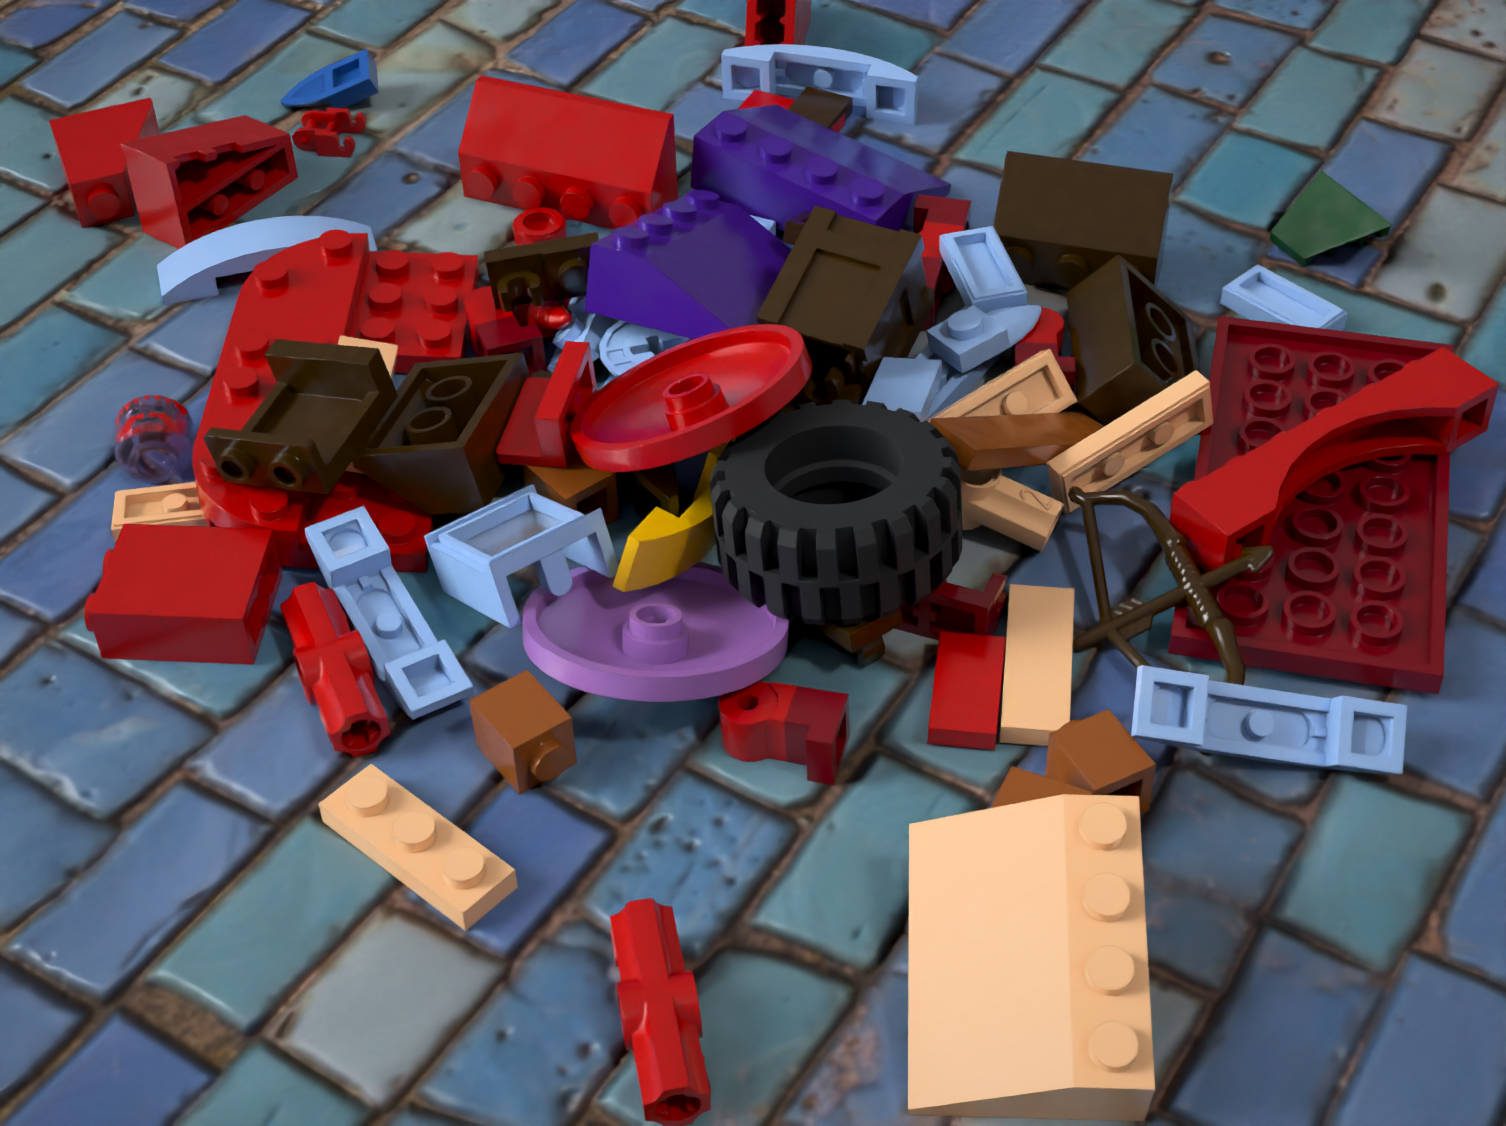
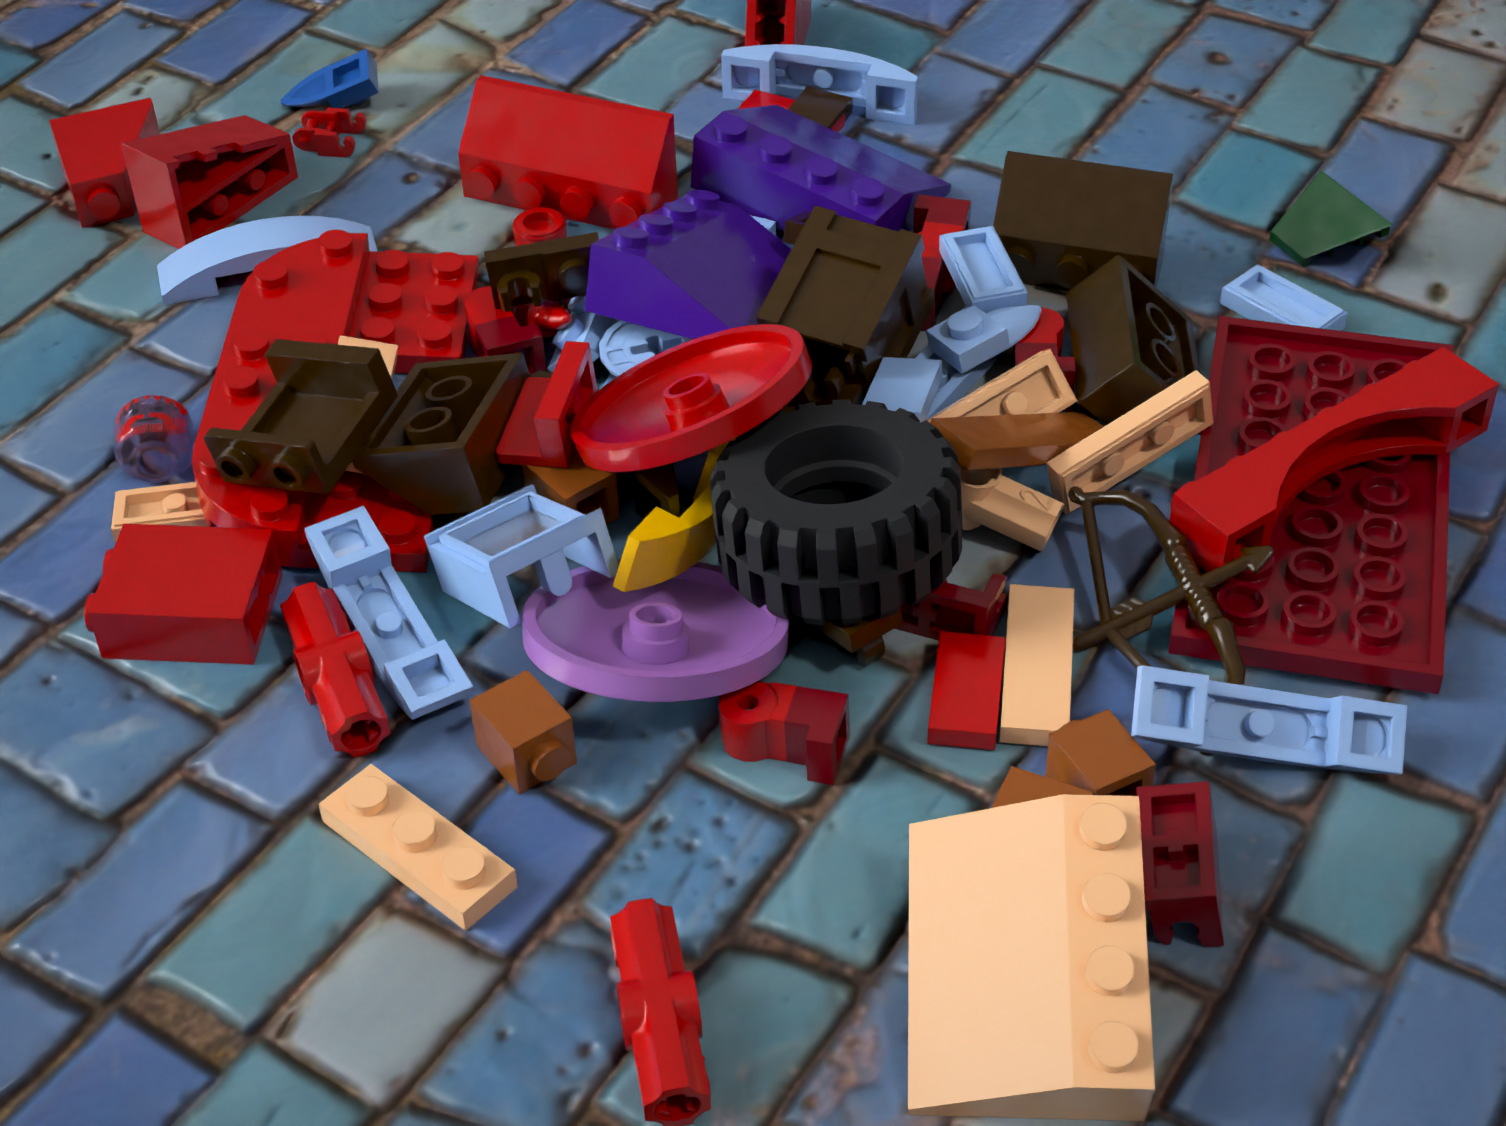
none -> dark red hinge [1136,781,1224,948]

